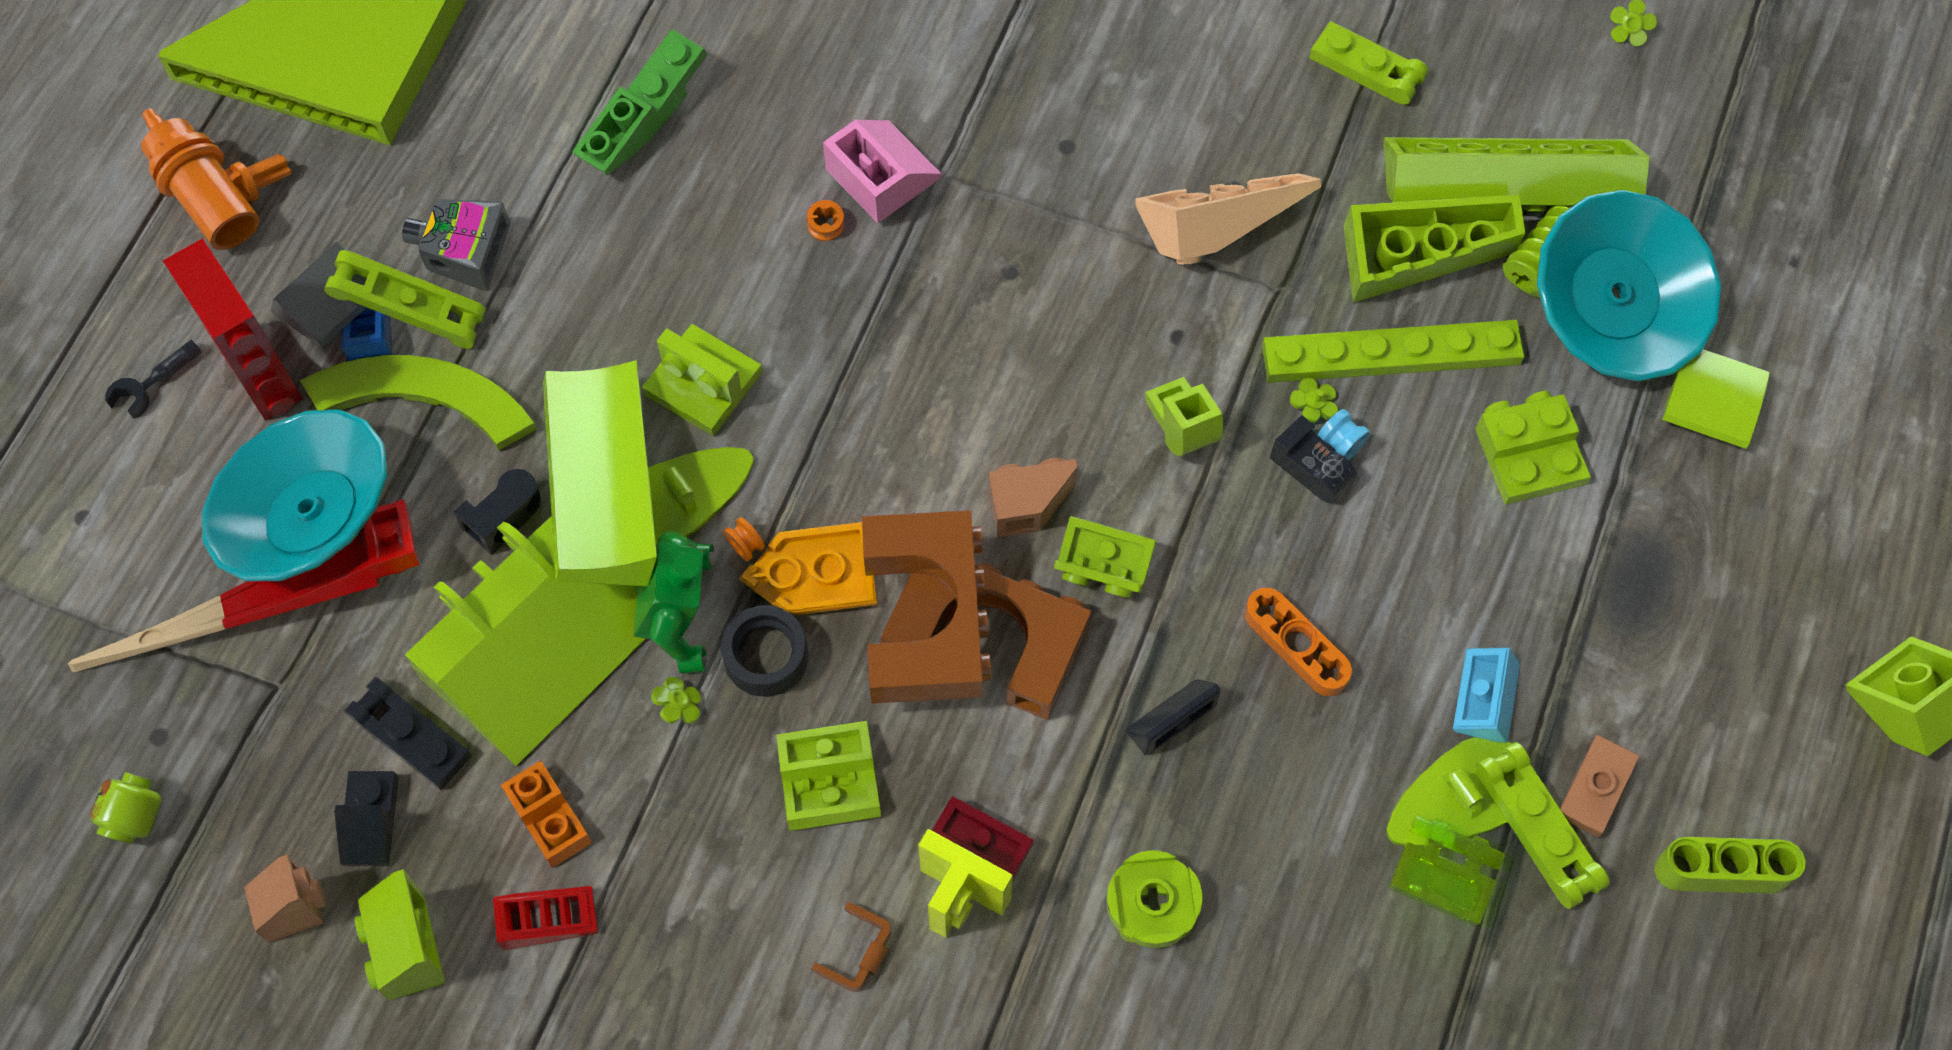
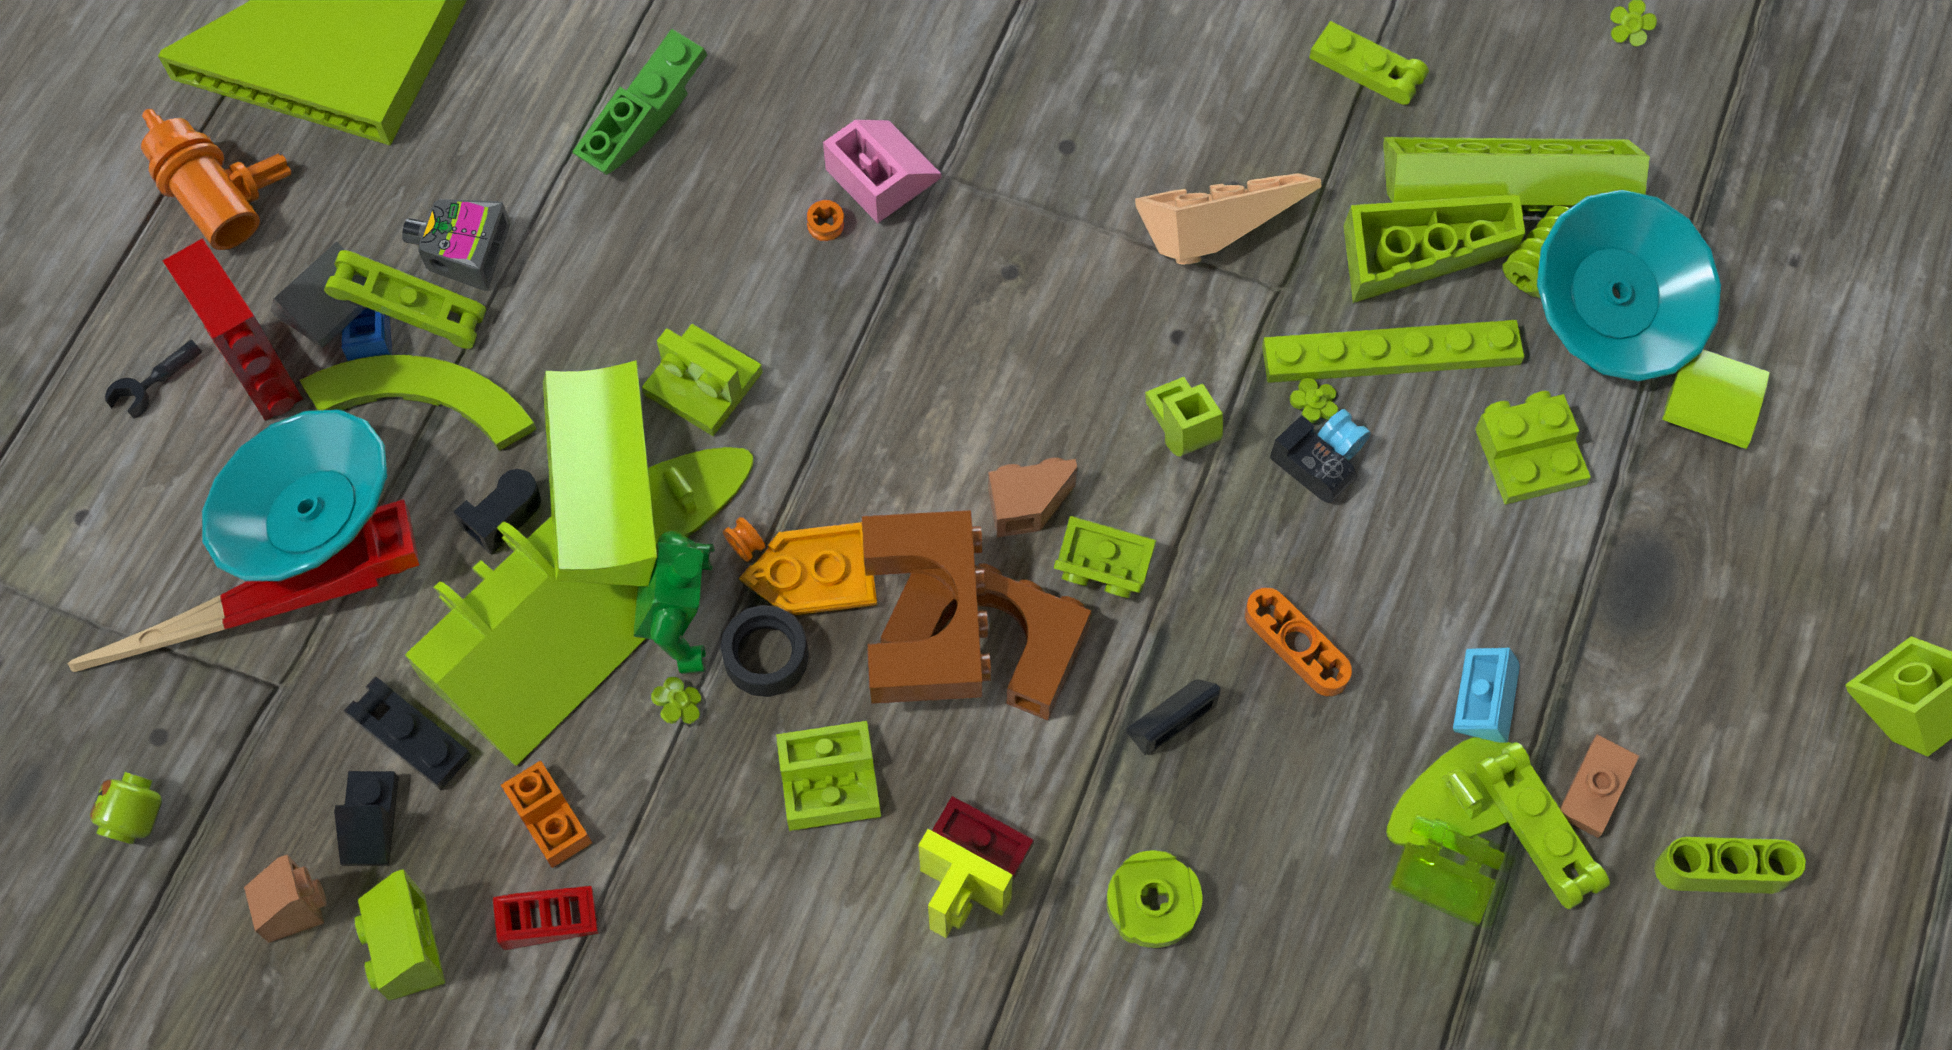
dark orange piece [811,902,891,992] -> none

